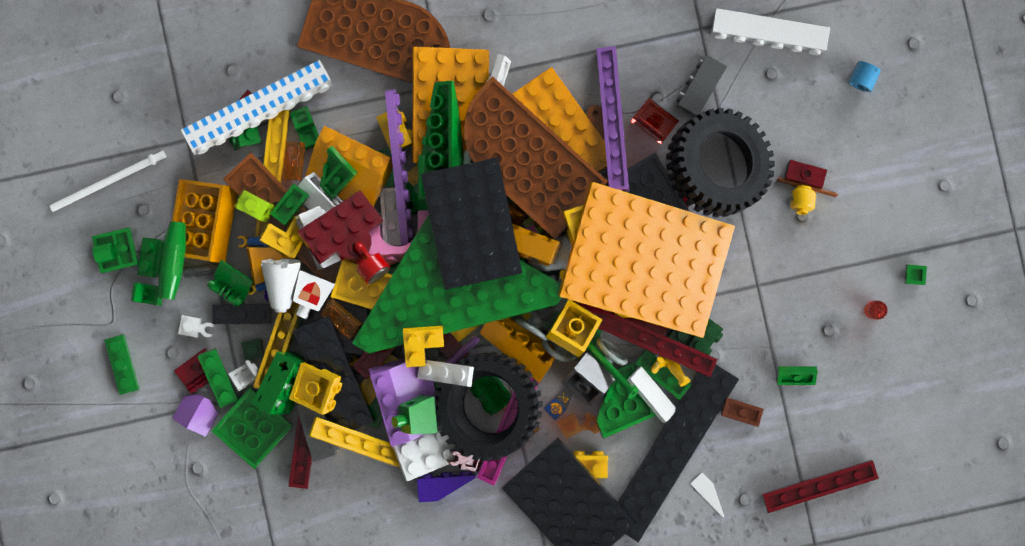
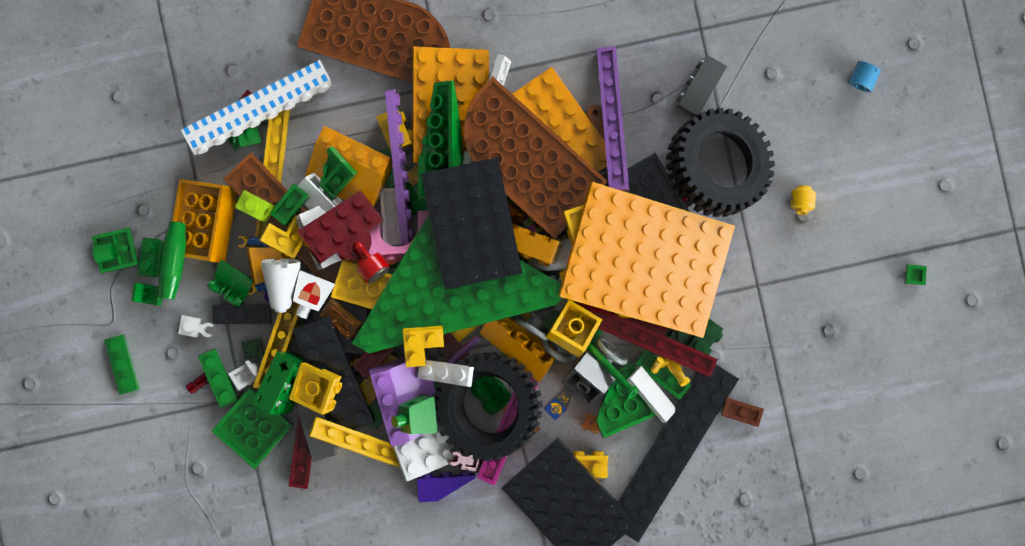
white bar [49,150,167,212] -> none
medium lavender slope [172,394,219,437] -> none
dark red plate [174,348,208,386] -> none
dark grey axle [183,263,219,278] -> none
clear orange plate [283,142,305,181] -> none
green slope [290,106,319,151] -> none
clear orange plate [557,413,583,439] -> none
clear red slope [631,98,679,144] -> none
white sticker [691,473,724,517] -> none
white brick [711,8,830,55] -> none
dark red plate [762,460,879,513] -> none
green plate [776,366,818,385] -> none
dark orange axle [777,177,838,197] -> none
dark red plate [785,160,827,188] -> none
clear red wheel [864,301,888,320] -> none

